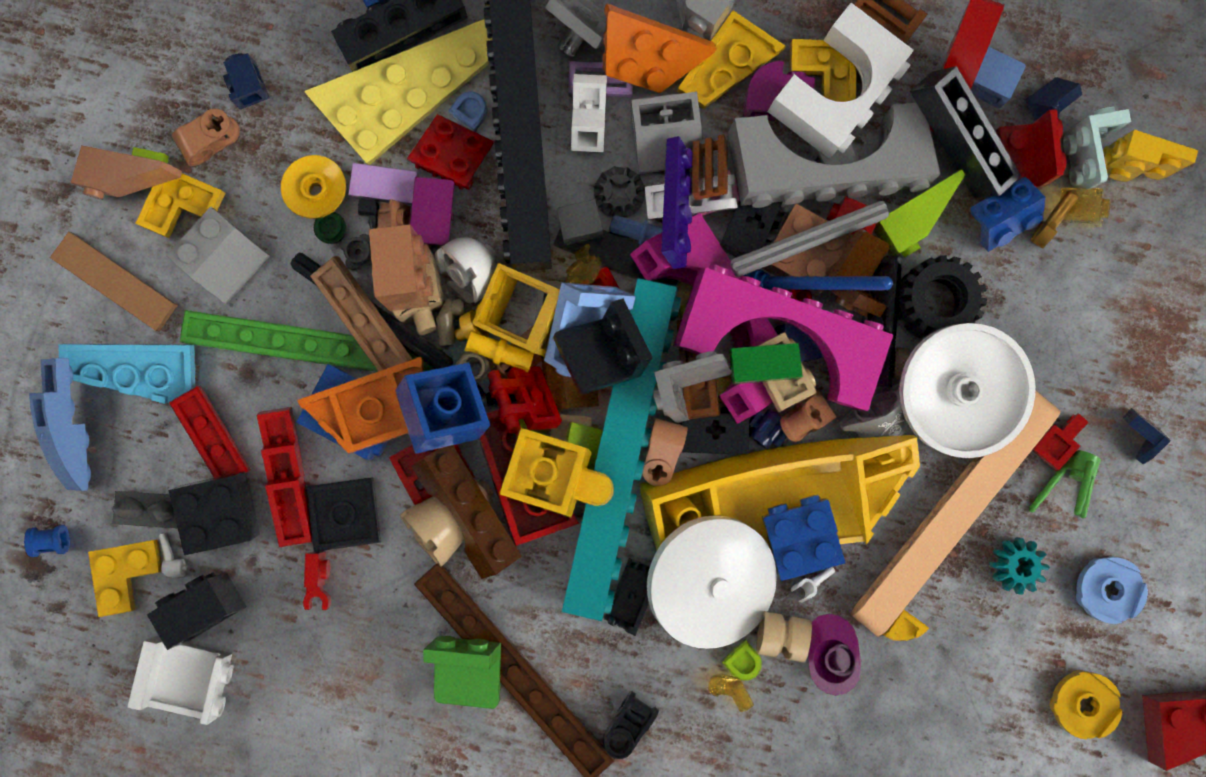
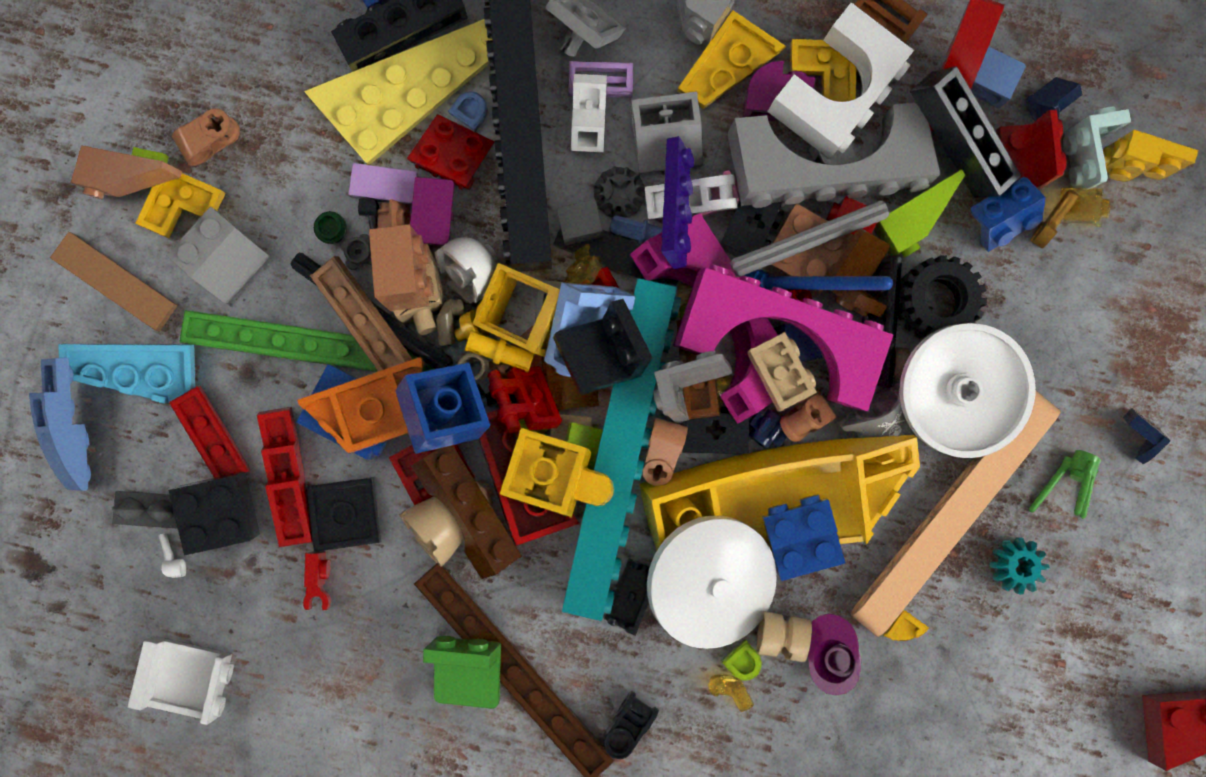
blue bush [24,525,70,557] -> none
yellow plate [88,539,162,617] -> none
black brick [147,572,247,650] -> none
dark blue brick [223,53,270,110] -> none
yellow dish [280,155,346,219] -> none
orange wing [602,3,717,93] -> none
dark orange tile [692,134,728,200] -> none
green tile [729,343,803,384] -> none
white hand [791,567,835,603] -> none
red plate [1032,413,1088,471] -> none
yellow plate [1049,670,1122,740] -> none
light blue plate [1076,556,1148,624] -> none

